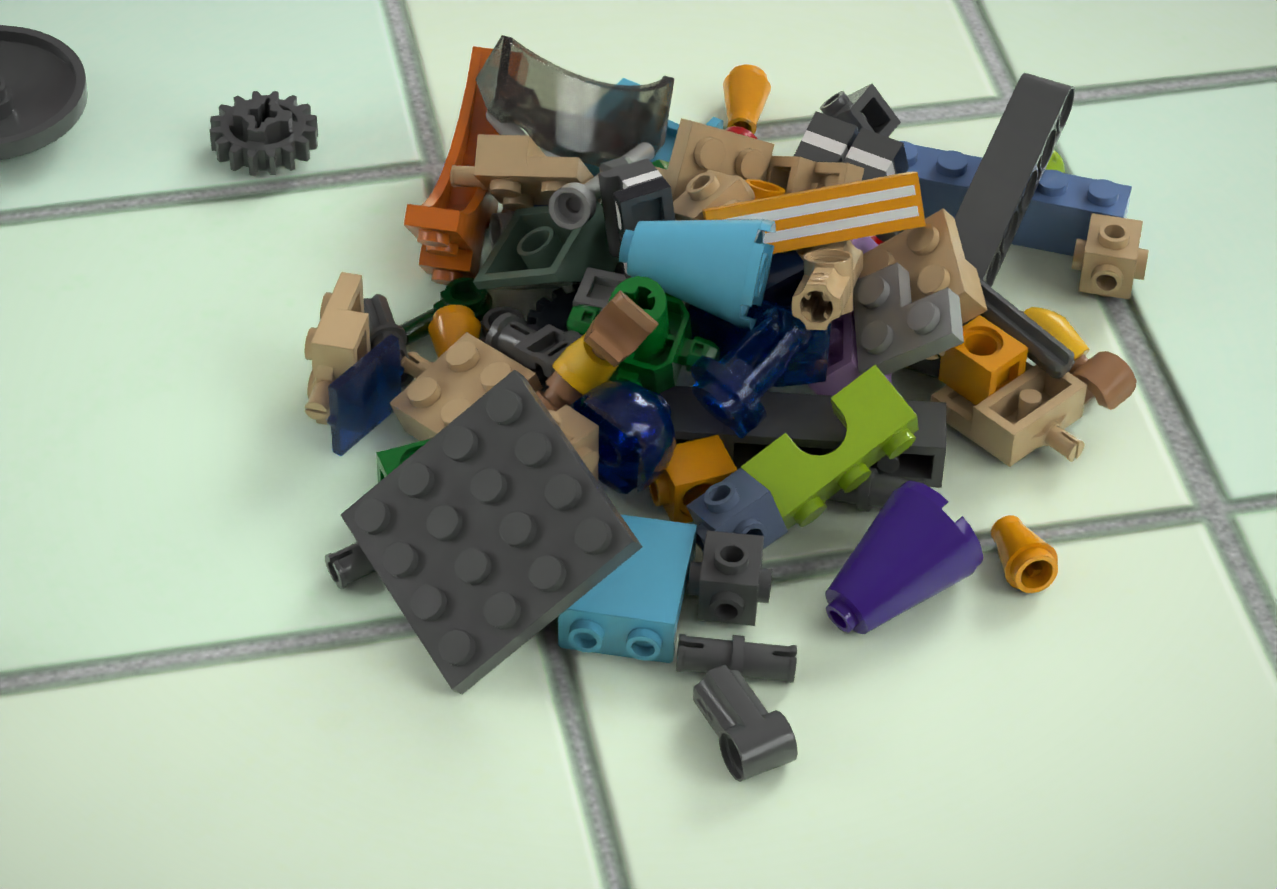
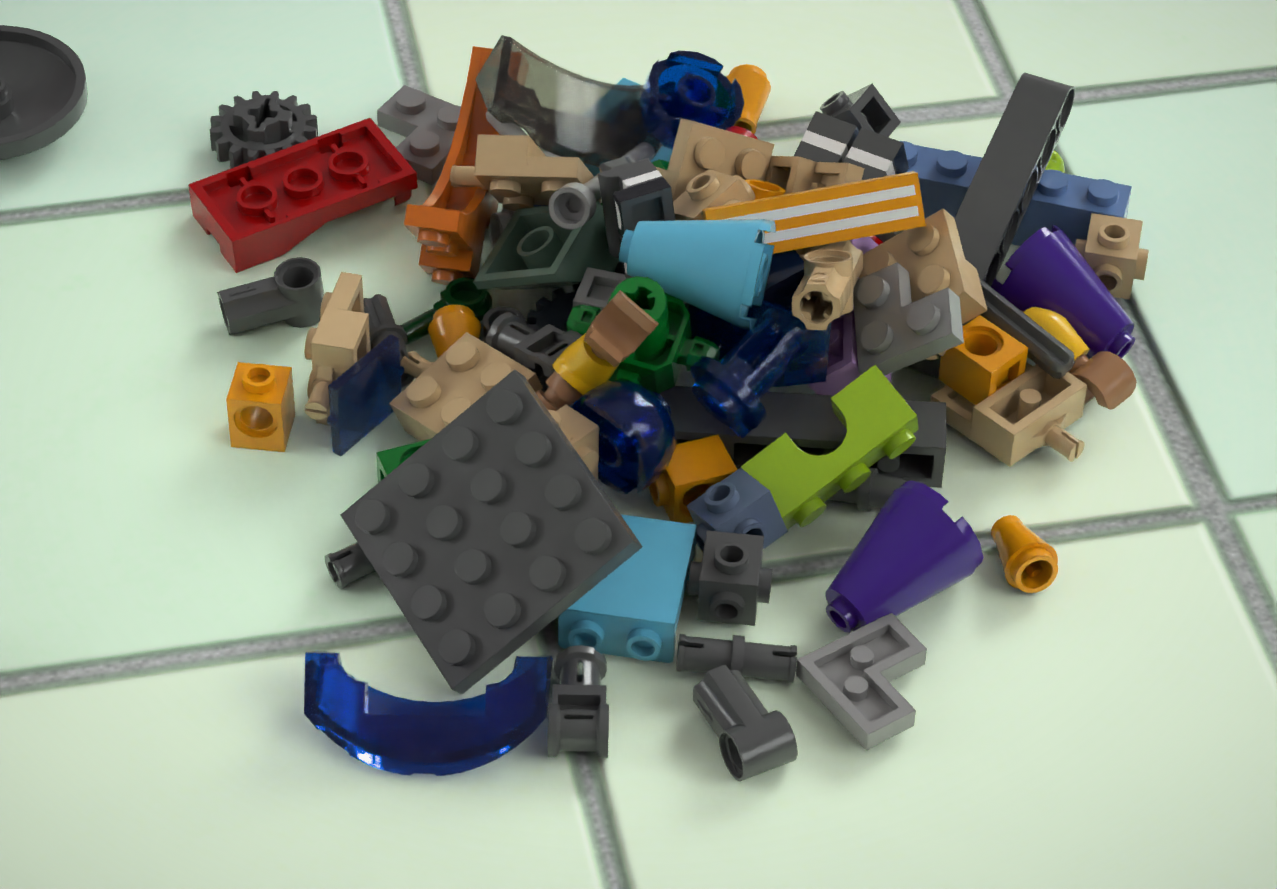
none -> red piece [188,118,418,273]
none -> dark grey piece [217,257,324,335]
none -> light orange brick [226,362,295,452]
none -> clear blue windscreen [304,651,553,776]
none -> light grey plate [377,85,461,185]
none -> dark grey connector [547,645,609,758]
none -> clear blue cylinder [639,50,744,150]
none -> light grey plate [796,613,927,751]
none -> dark purple cone [991,225,1135,359]

